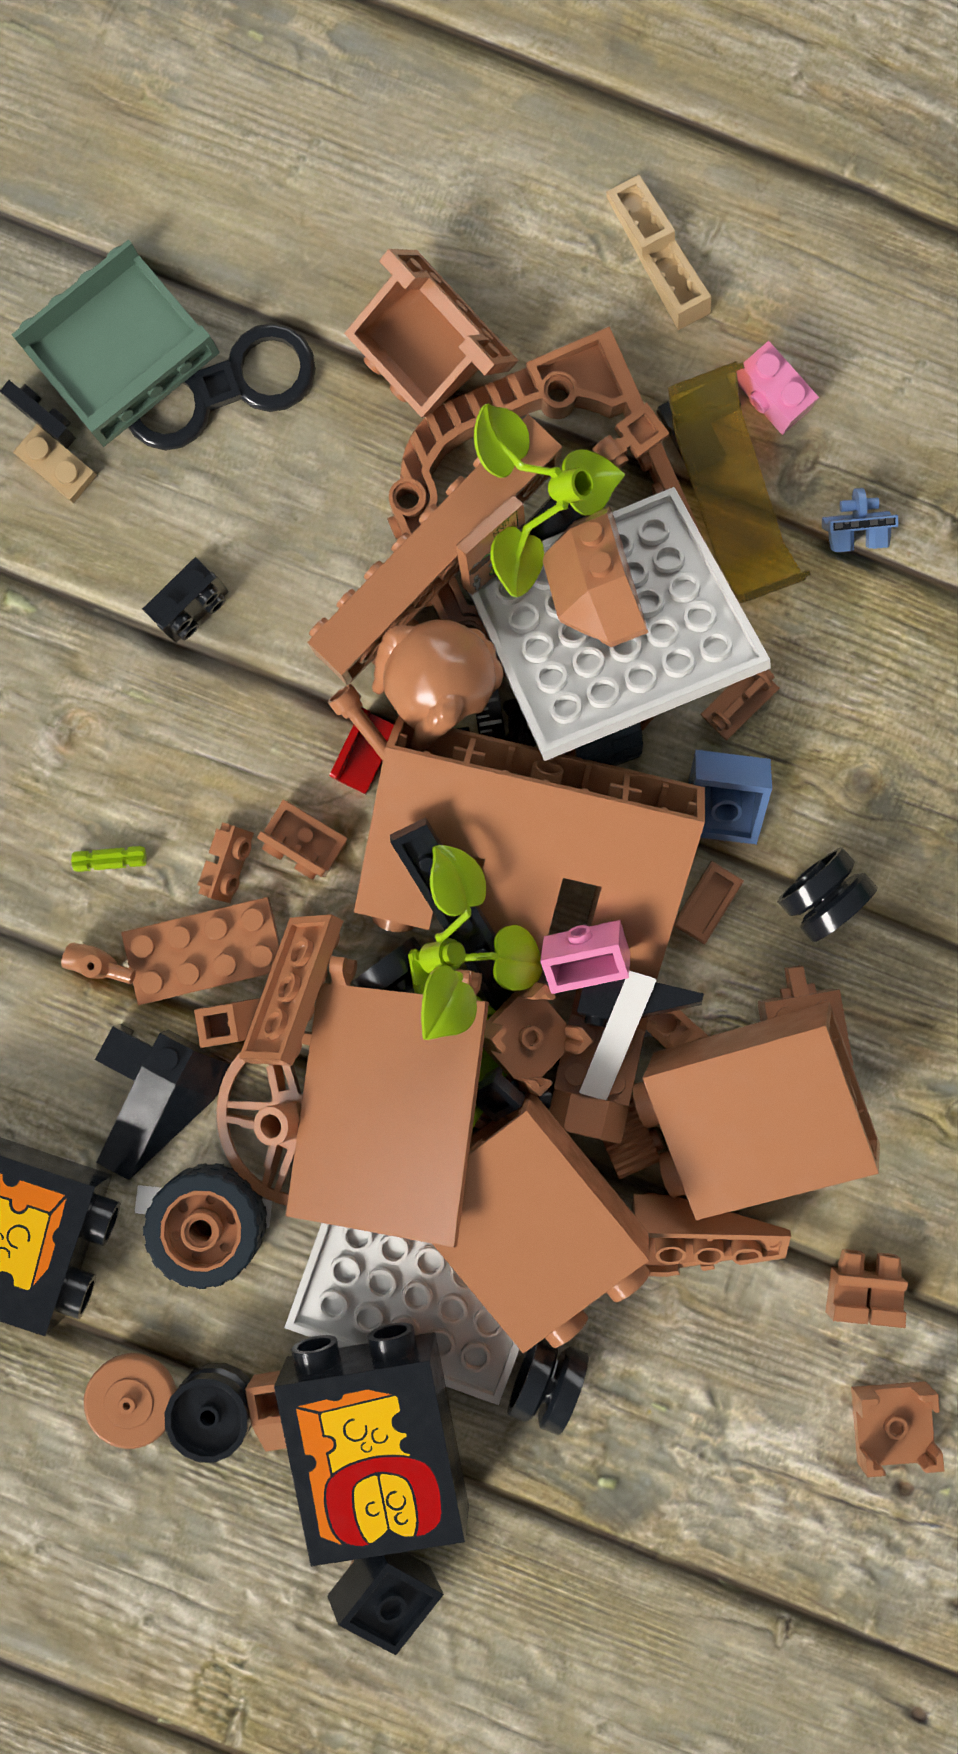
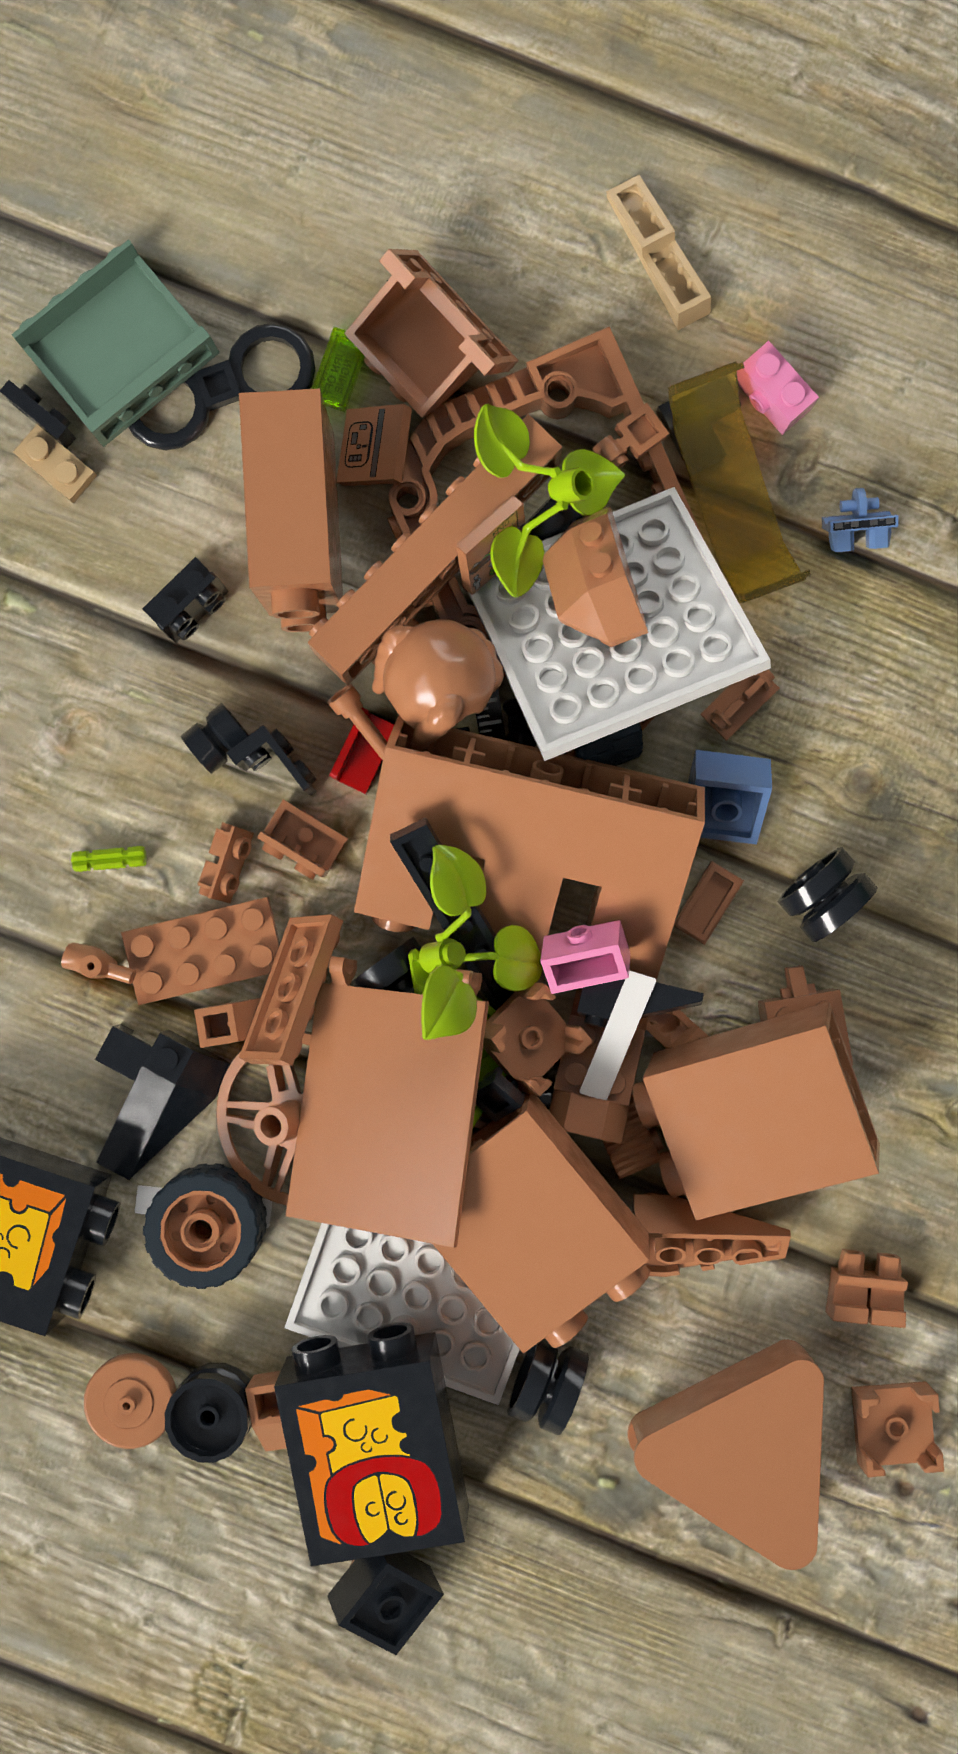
none -> black wheel [181,703,249,774]
none -> black bracket [226,725,317,796]
none -> nougat brick [239,388,343,632]
none -> clear neon green tile [312,327,365,412]
none -> nougat tile [336,404,412,486]
none -> nougat brick [627,1339,824,1570]

